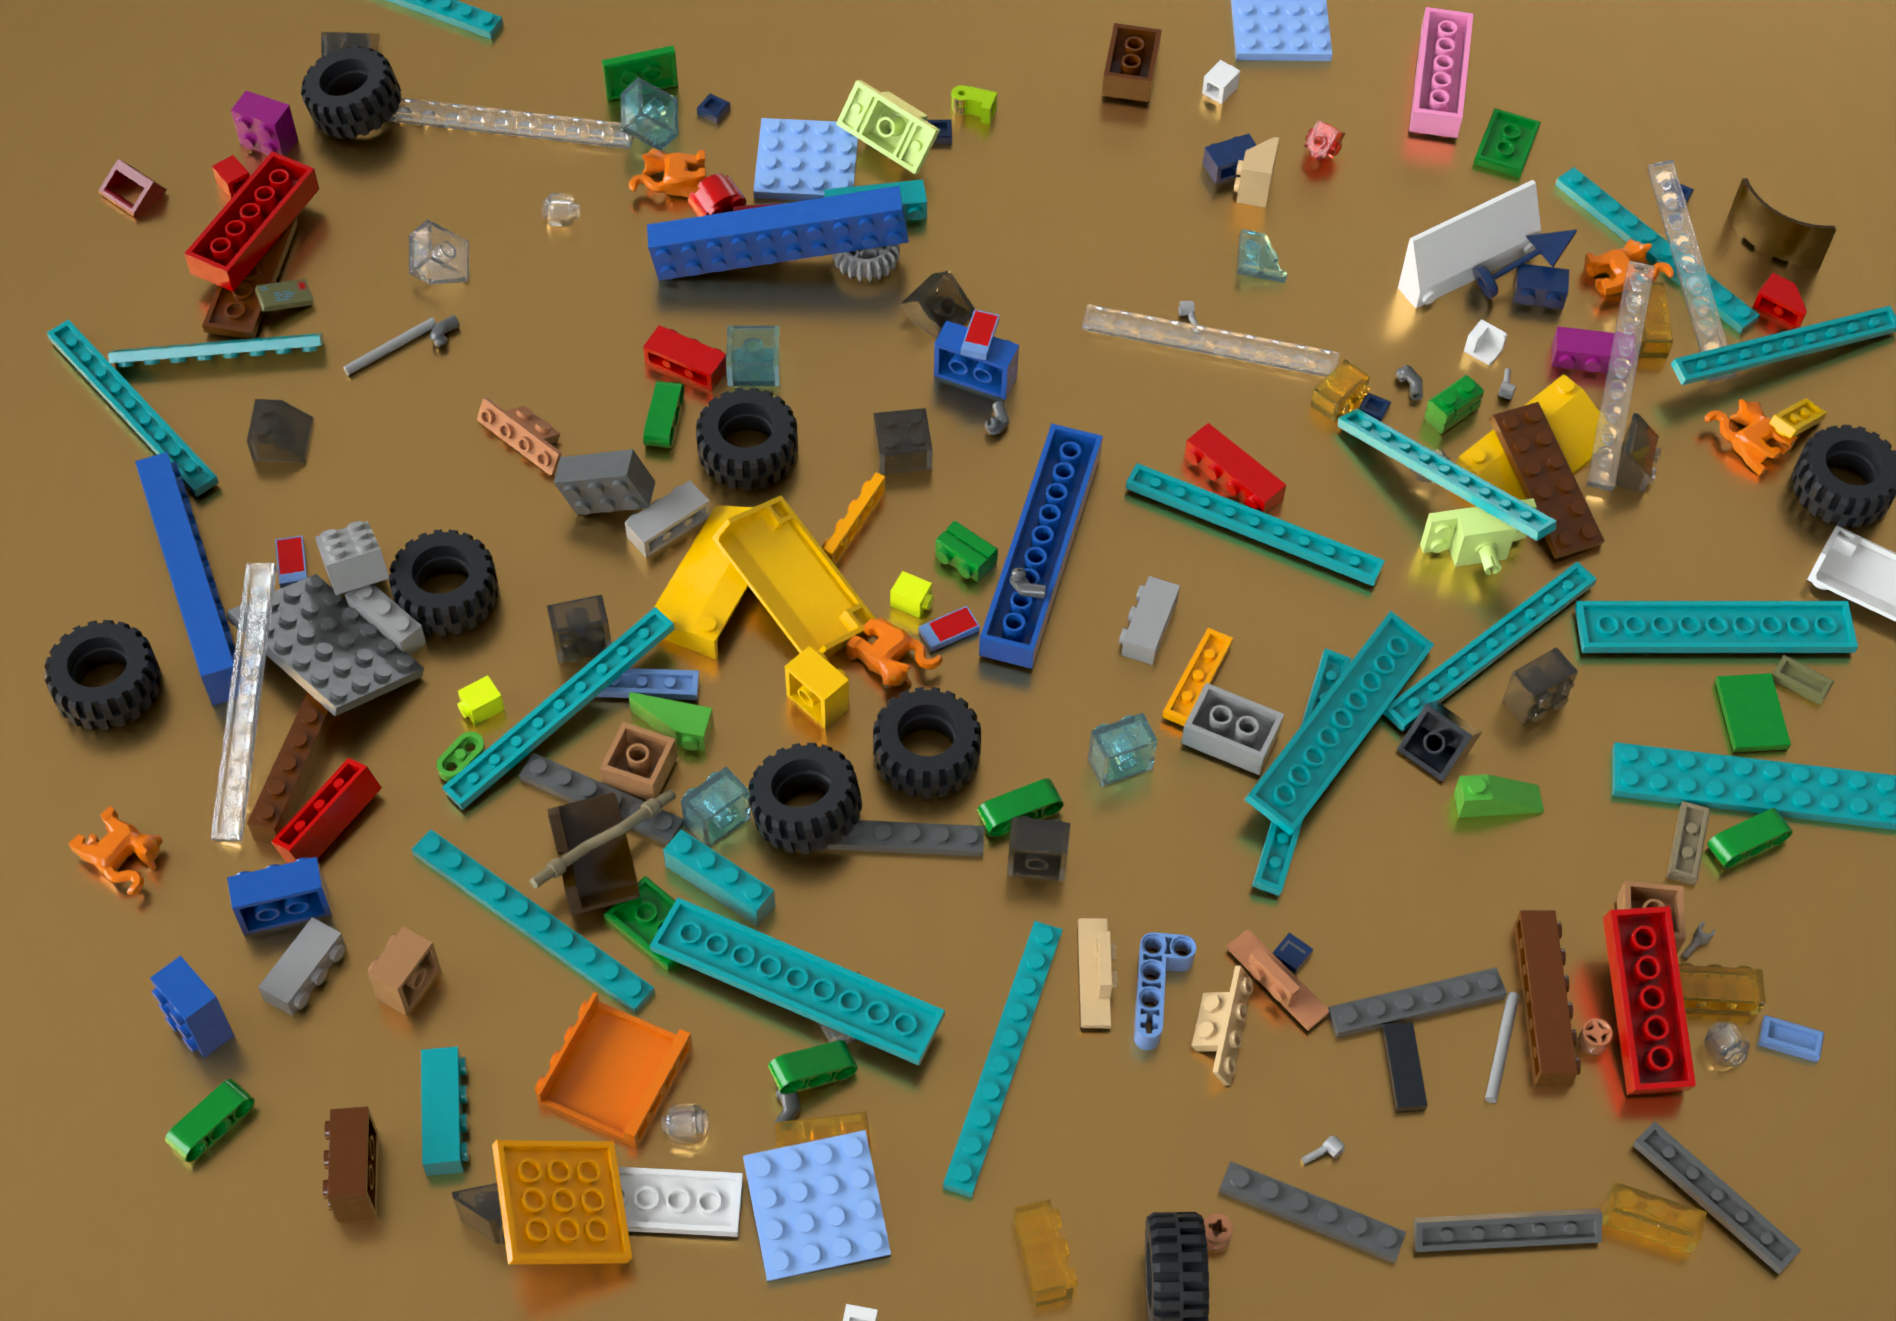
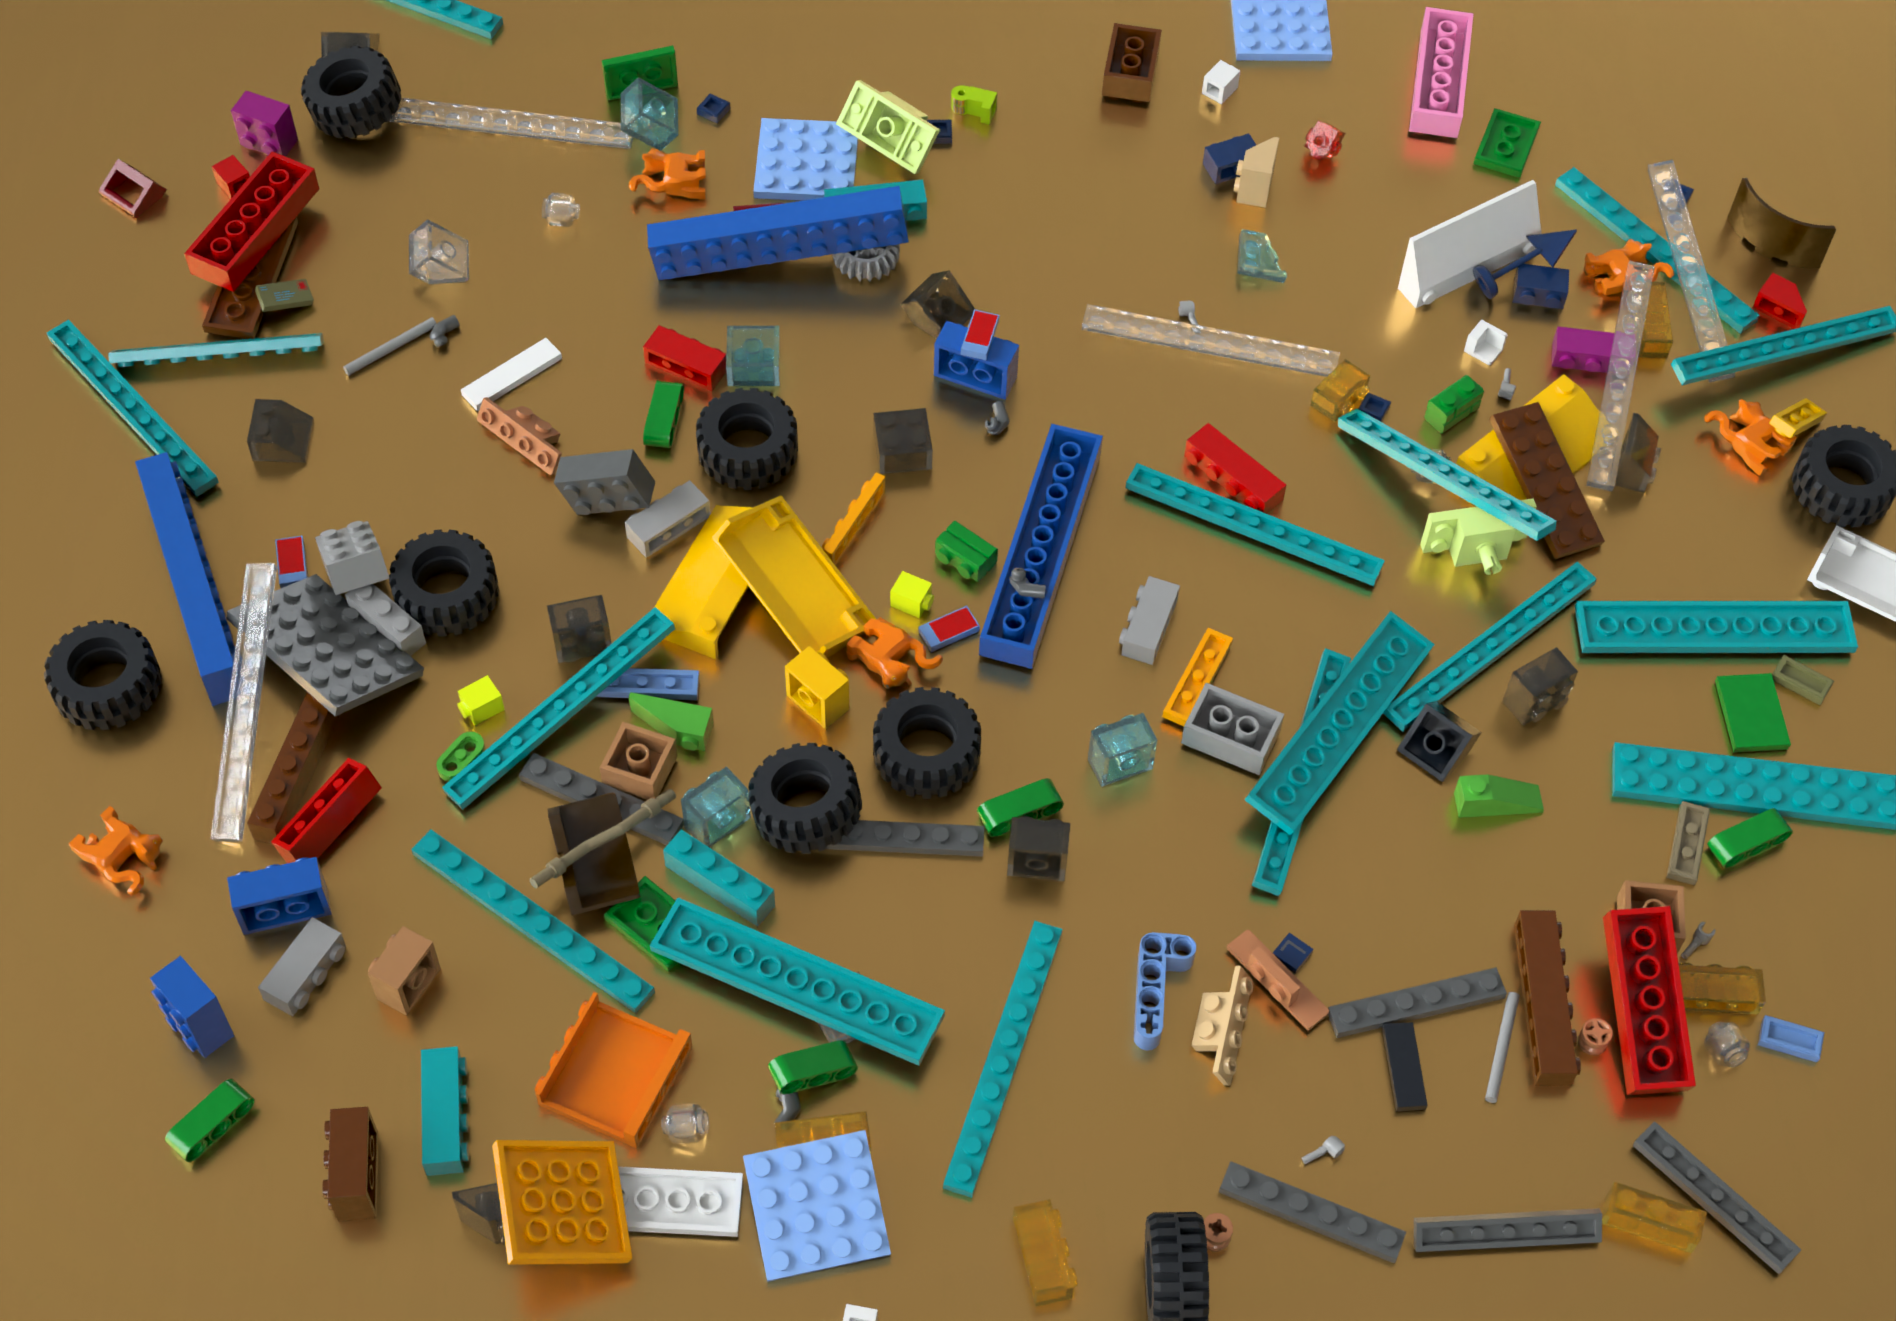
red brick [688,173,747,217] -> none
tan bracket [1078,918,1117,1028] -> none
dark grey arm [1396,365,1423,400] -> none
none -> white tile [461,338,562,411]

